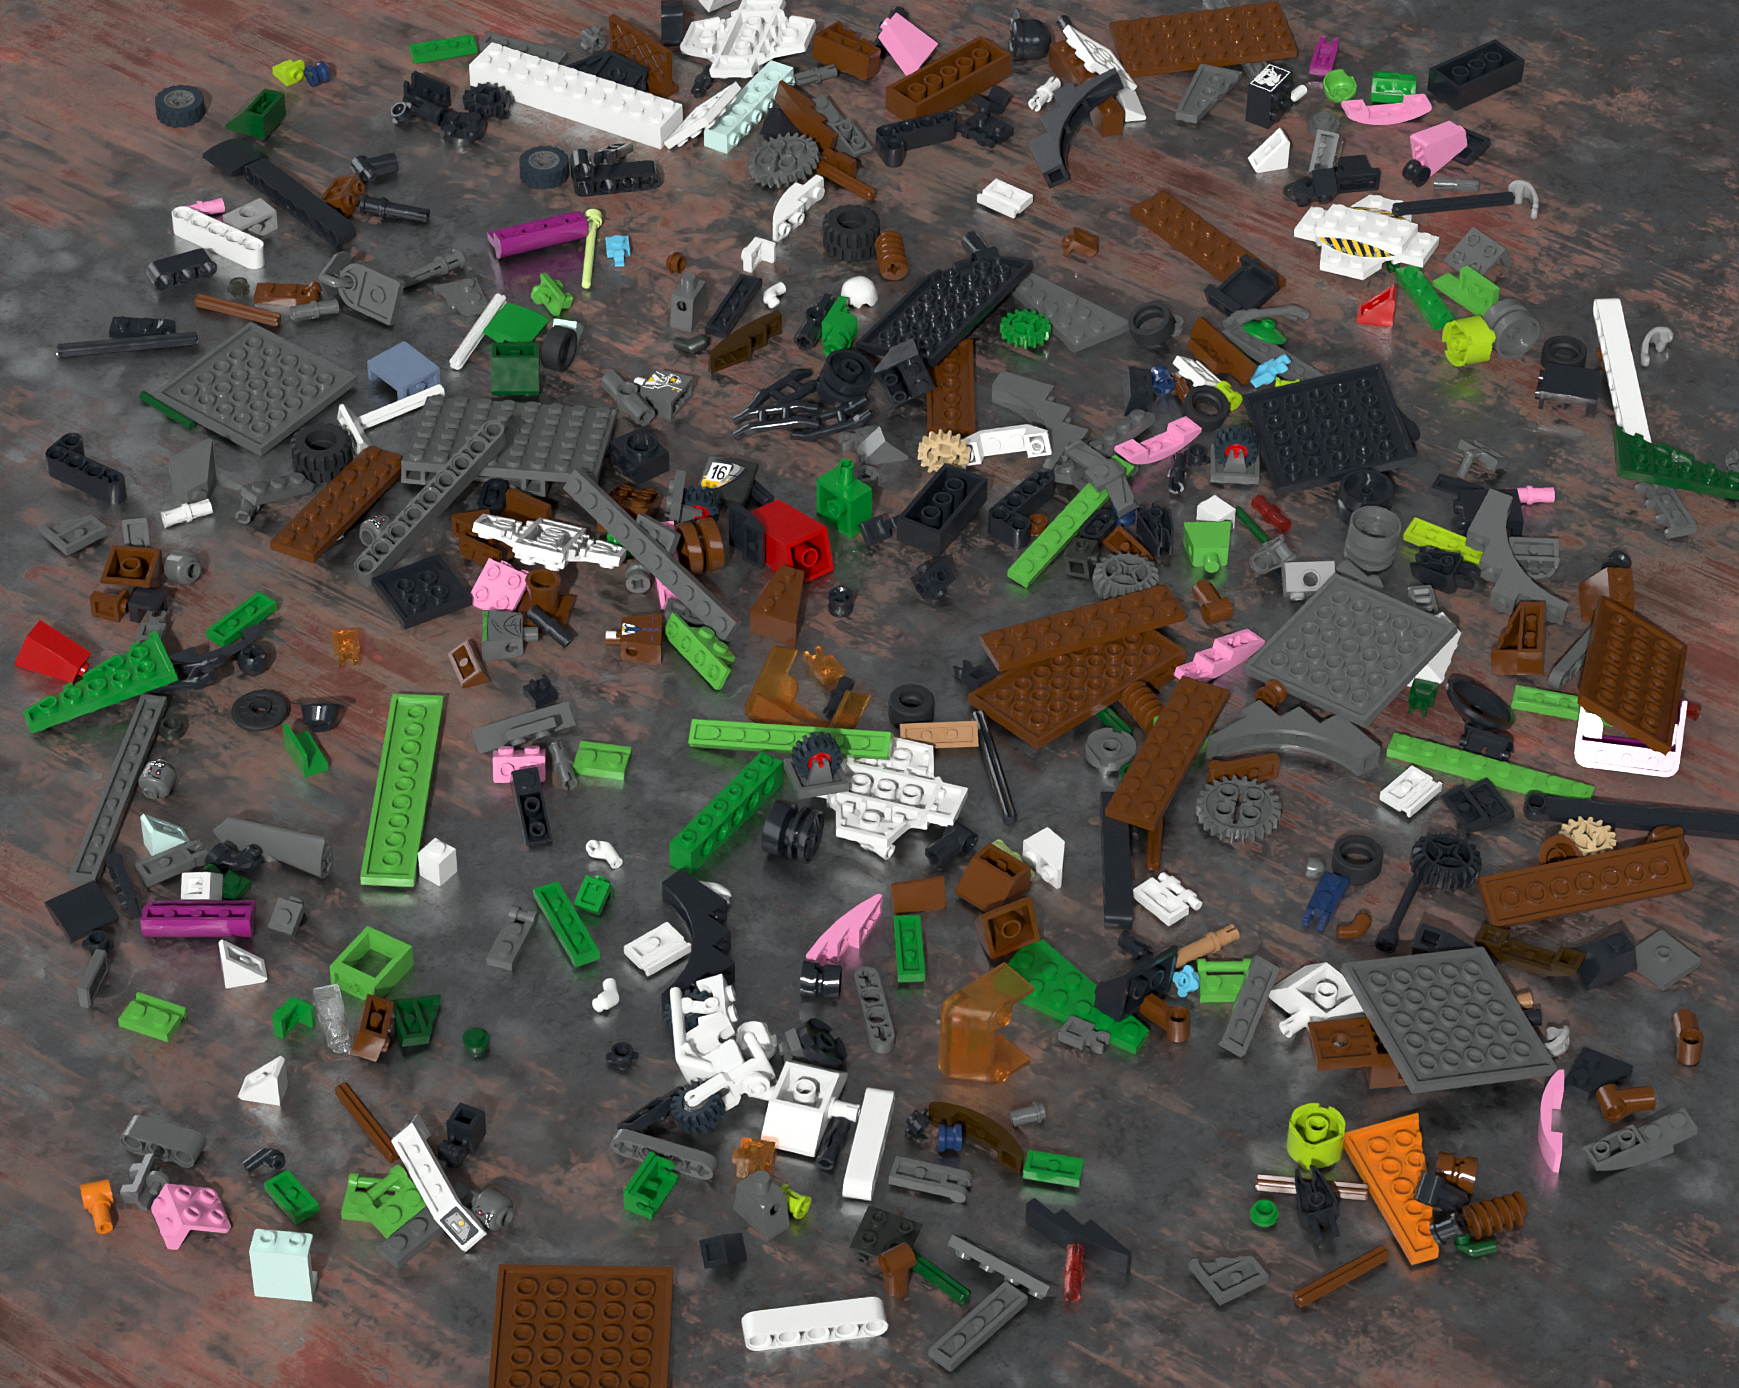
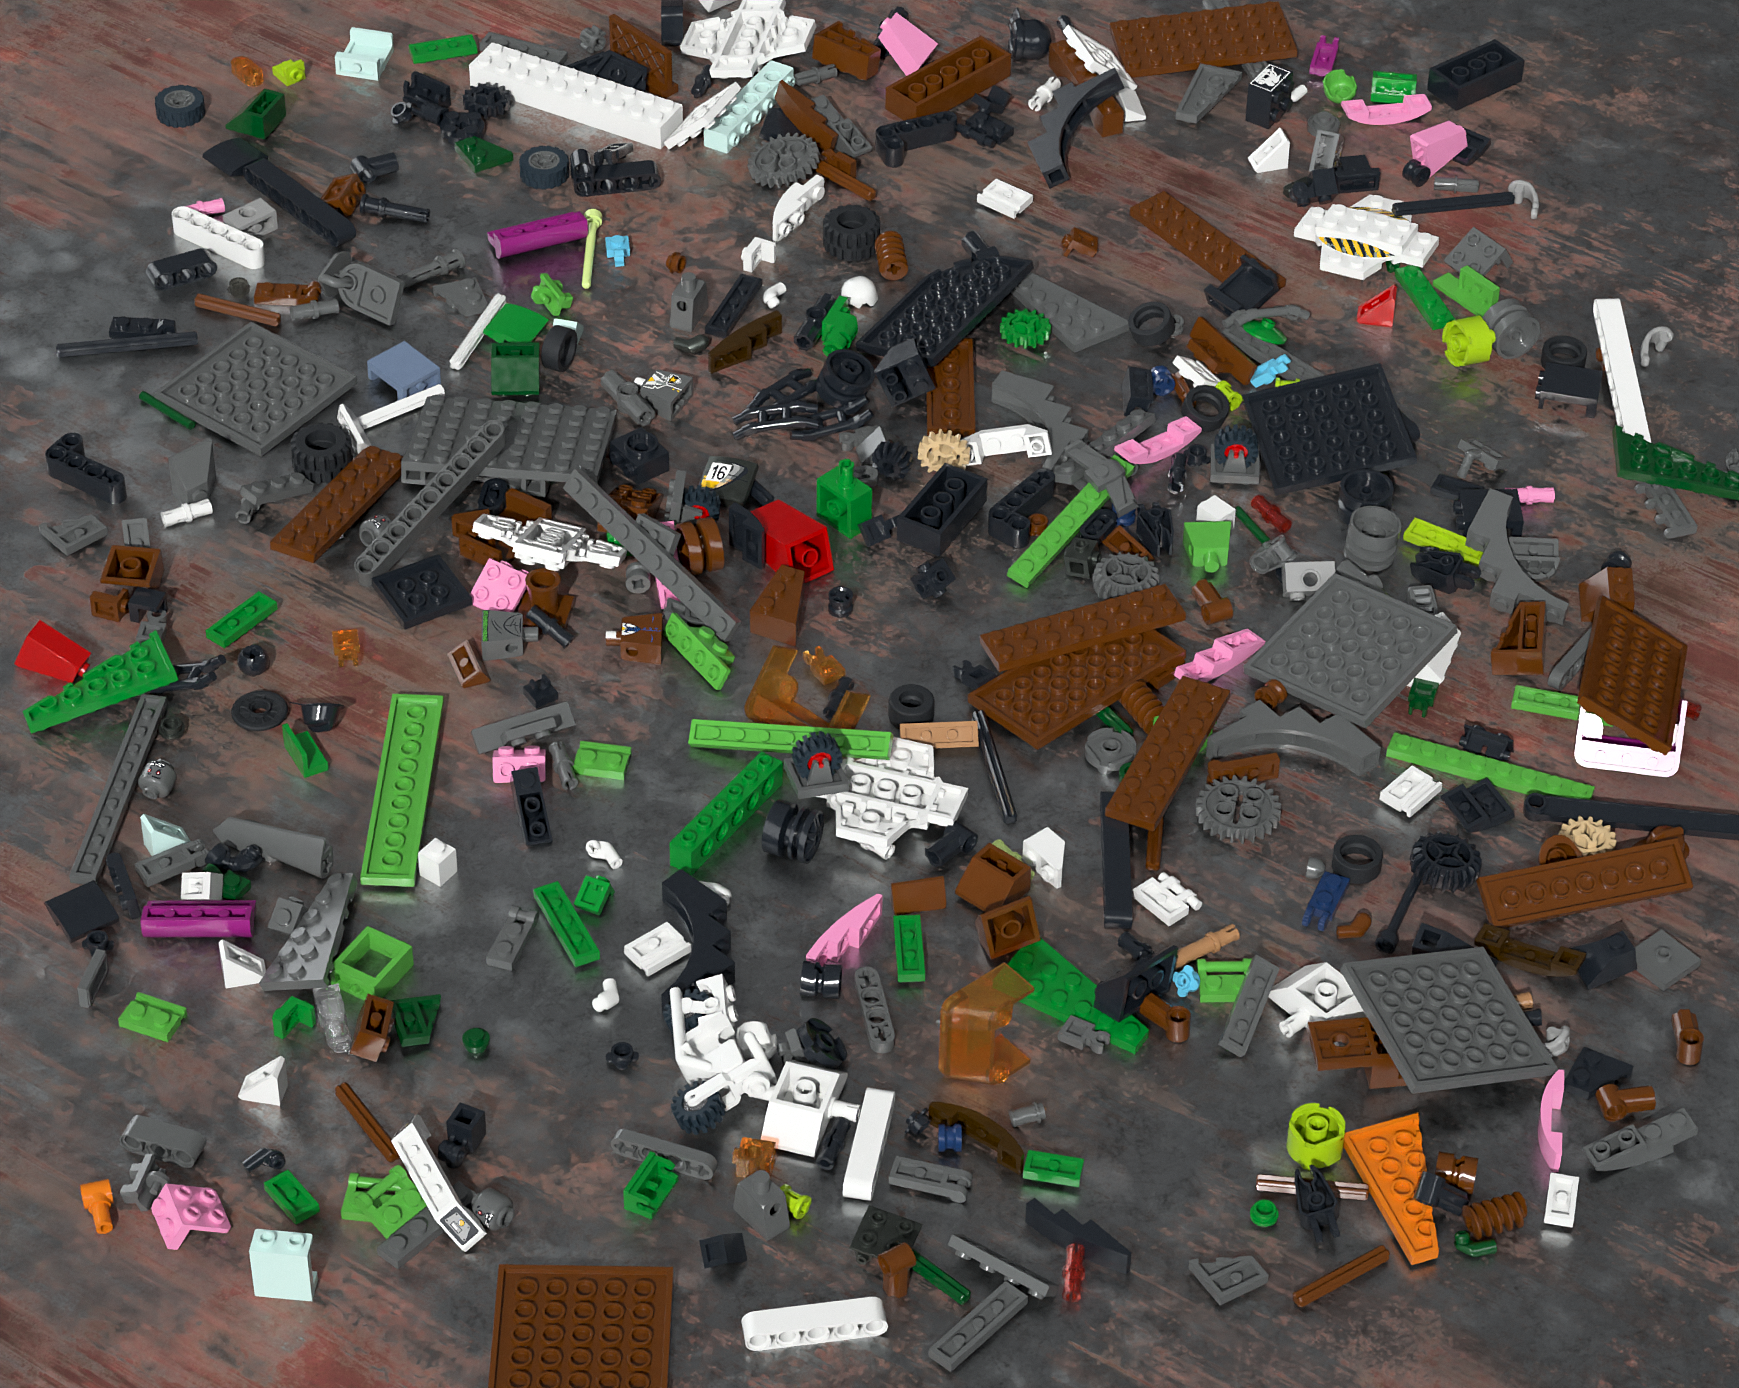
dark grey head [164,550,201,585] -> none
black slope [169,621,268,665] -> none
dark blue wheel [304,61,330,87] -> none
black hinge [617,1086,684,1134] -> none
black bush [1429,1211,1467,1246] -> none
black dish [1446,678,1515,730] -> none
none -> clear orange beam [231,56,264,87]
none -> dark grey wing [259,873,358,991]
none -> light aqua panel [335,27,394,81]
none -> dark green wing [455,136,513,173]
none -> black gear [871,439,913,481]
none -> white plate [1544,1173,1579,1227]

